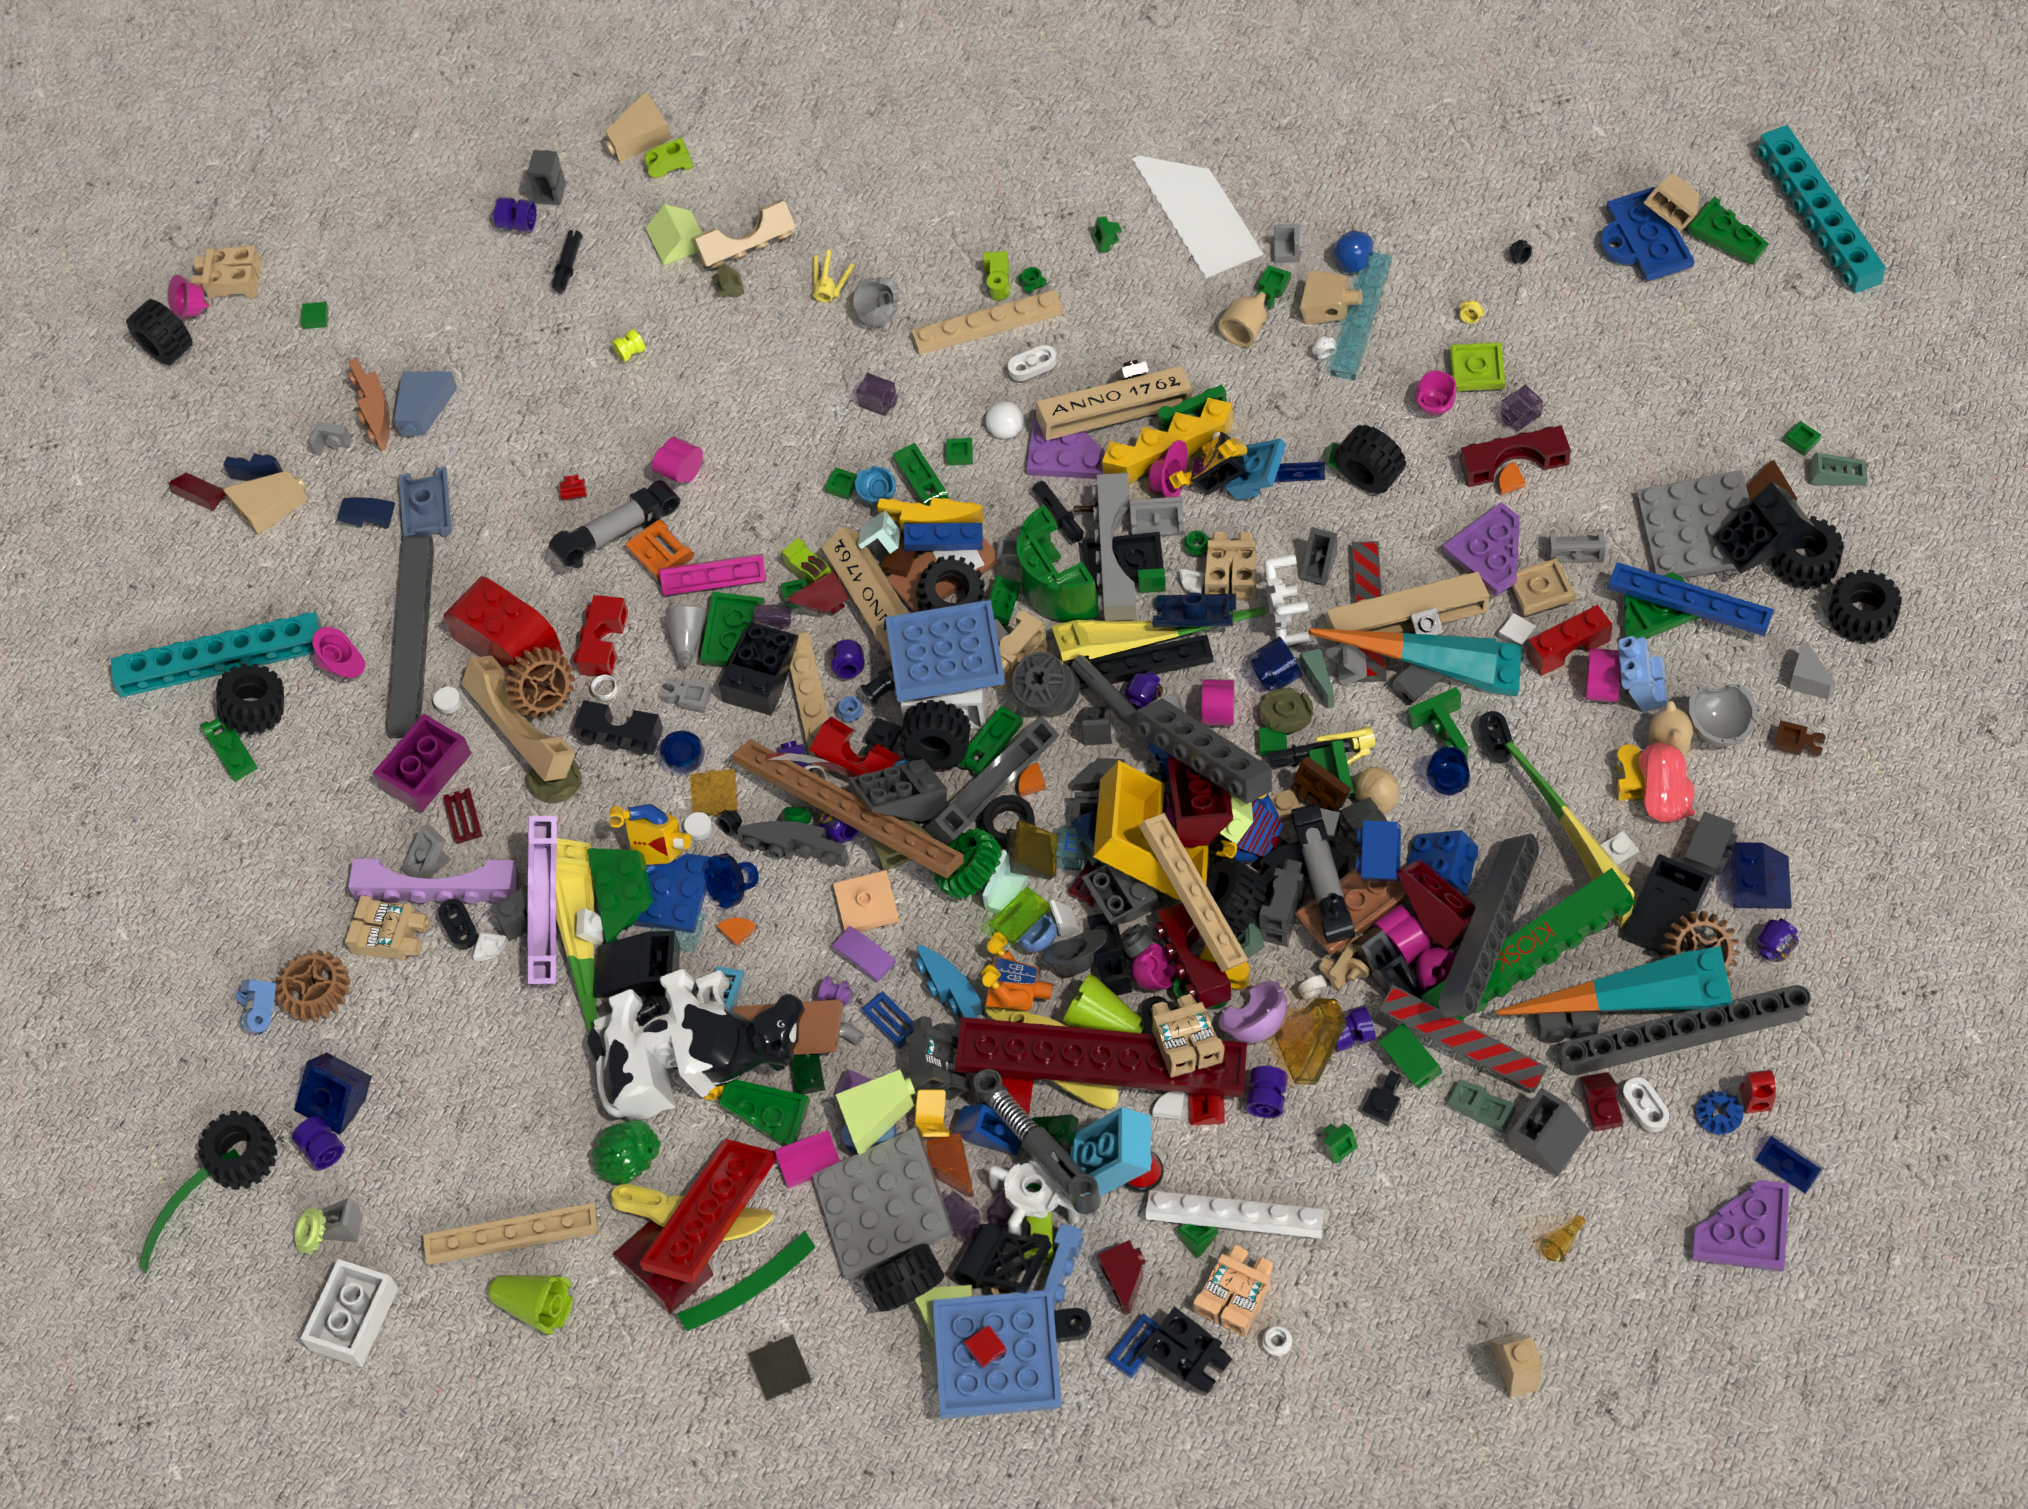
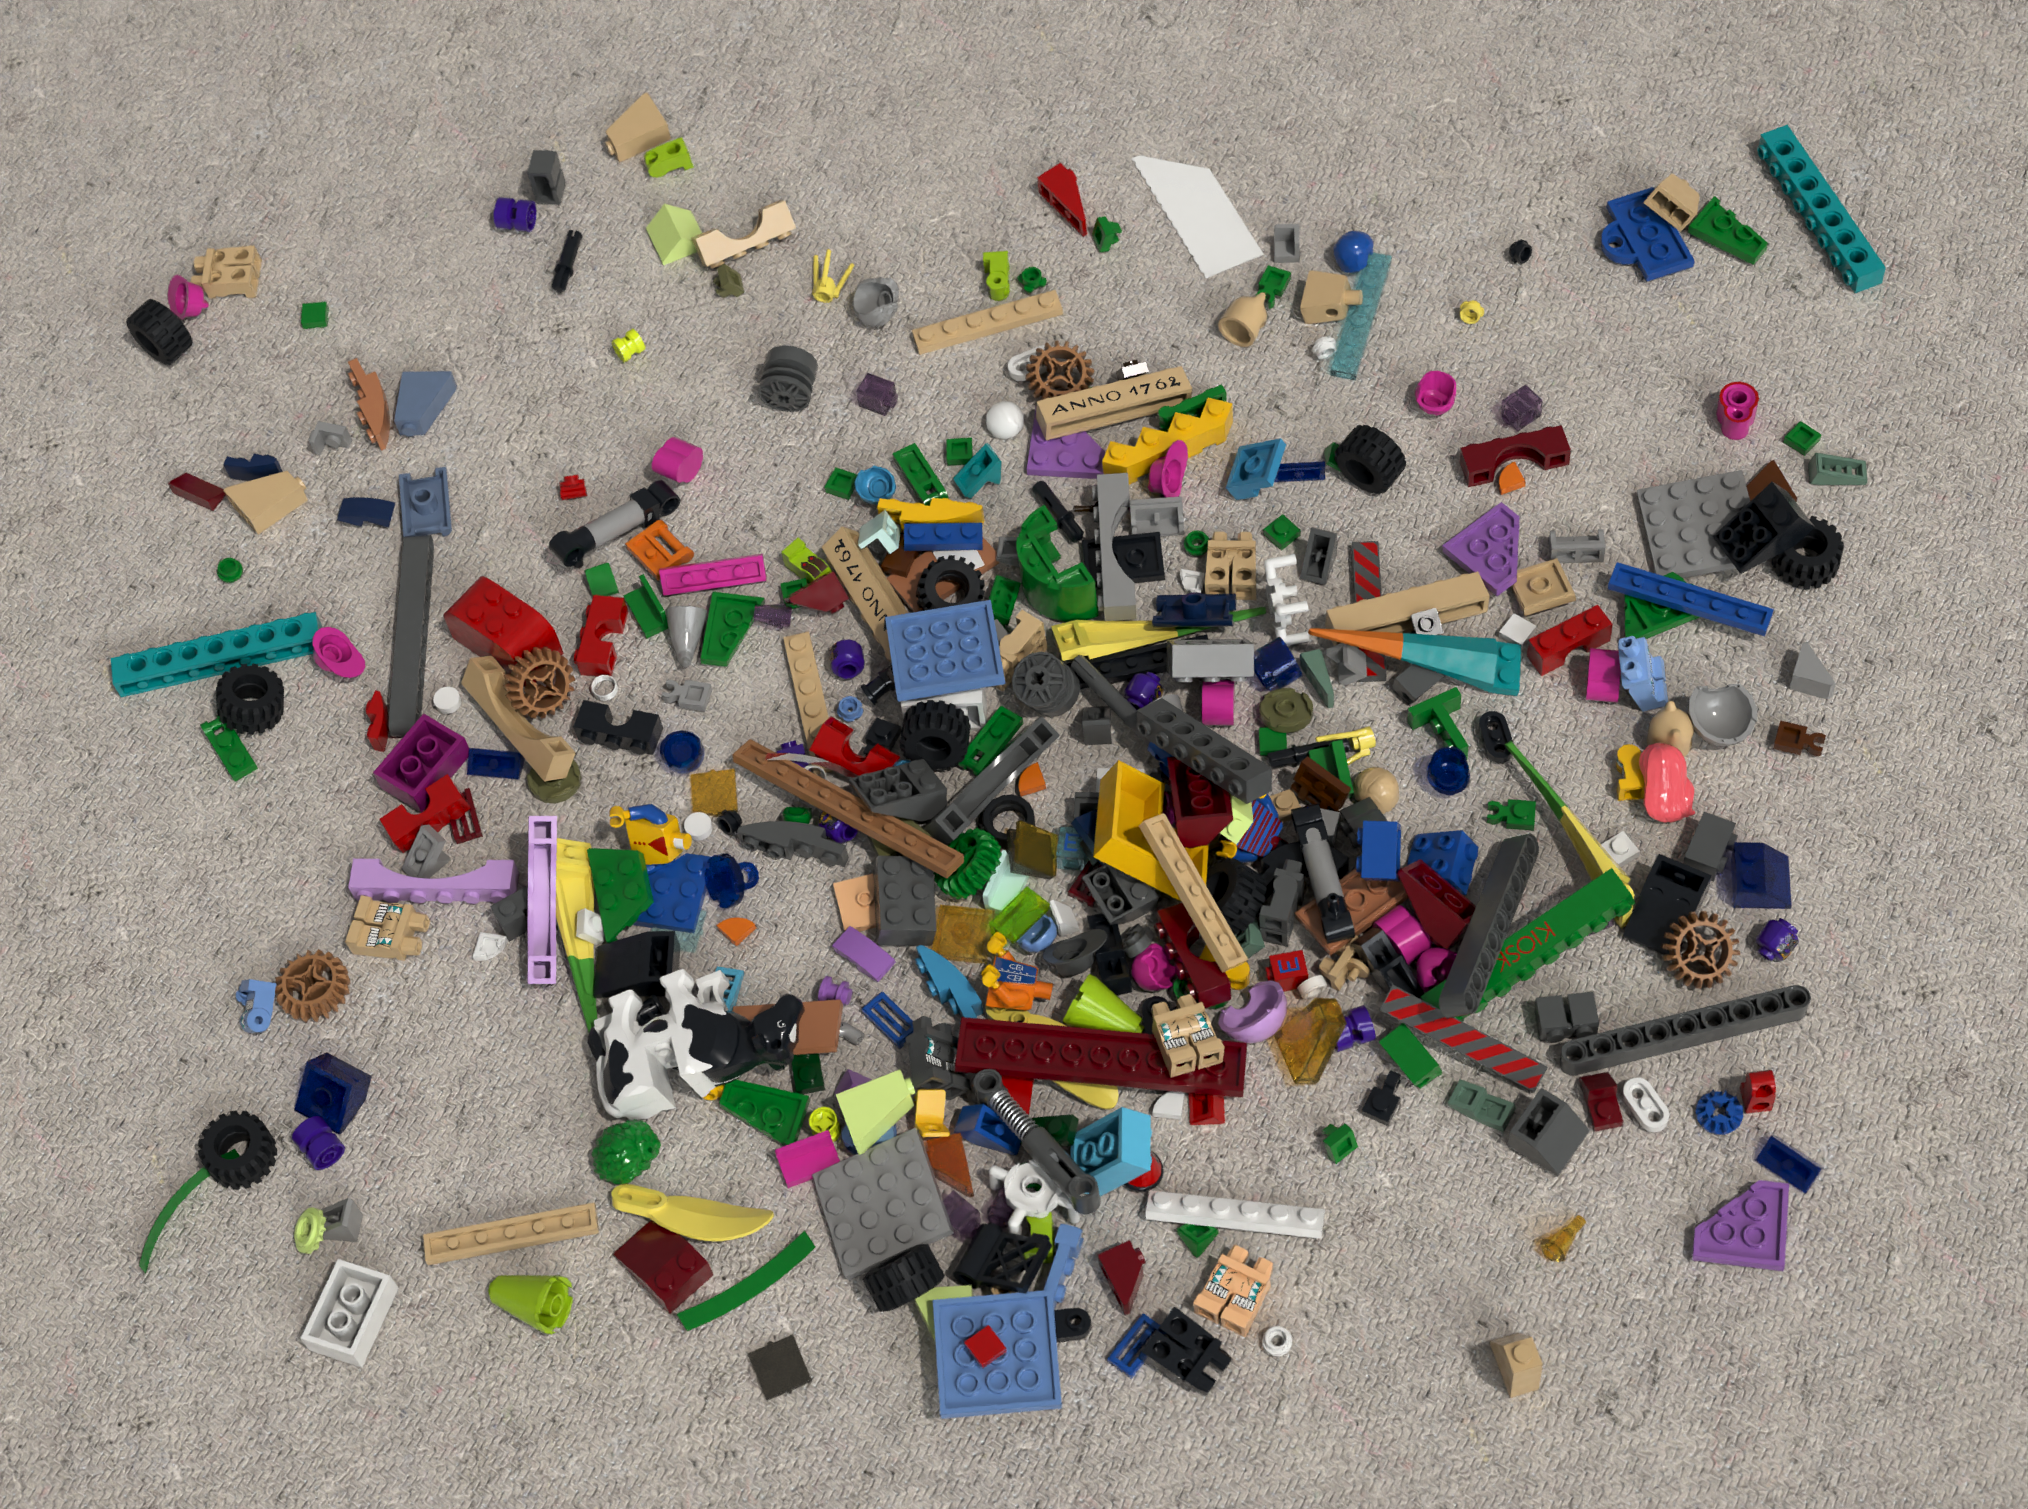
black plate [438,899,478,950] -> none
red plate [640,1139,777,1284] -> none
black slope [719,622,799,715] -> none
dark grey slope [1071,758,1125,791] -> none
green tile [1138,568,1166,593] -> none
torso [1168,432,1248,495] -> none
dark purple wheel [1246,1066,1288,1118] -> none
lime plate [1450,342,1505,391] -> none
teal plate [1495,946,1733,1016] -> none
black tyre [1828,569,1902,644] -> none
none -> green plate [217,558,243,583]
none -> red slope [366,690,389,752]
none -> red arch [379,774,471,853]
none -> clear blue slope [467,748,525,779]
none -> green slope [584,563,619,596]
none -> green panel [623,574,668,639]
none -> dark grey wheel [758,345,818,412]
none -> neon yellow wheel [809,1107,841,1143]
none -> dark grey brick [873,856,937,946]
none -> clear yellow plate [932,905,995,964]
none -> teal slope [953,443,1002,498]
none -> medium nougat gear [1025,340,1094,400]
none -> red slope [1037,162,1087,237]
none -> light grey brick [1167,639,1254,682]
none -> green plate [1263,514,1301,551]
none -> red brick [1265,950,1308,992]
none -> green plate [1487,799,1536,831]
none -> dark pink piece [1716,381,1759,440]

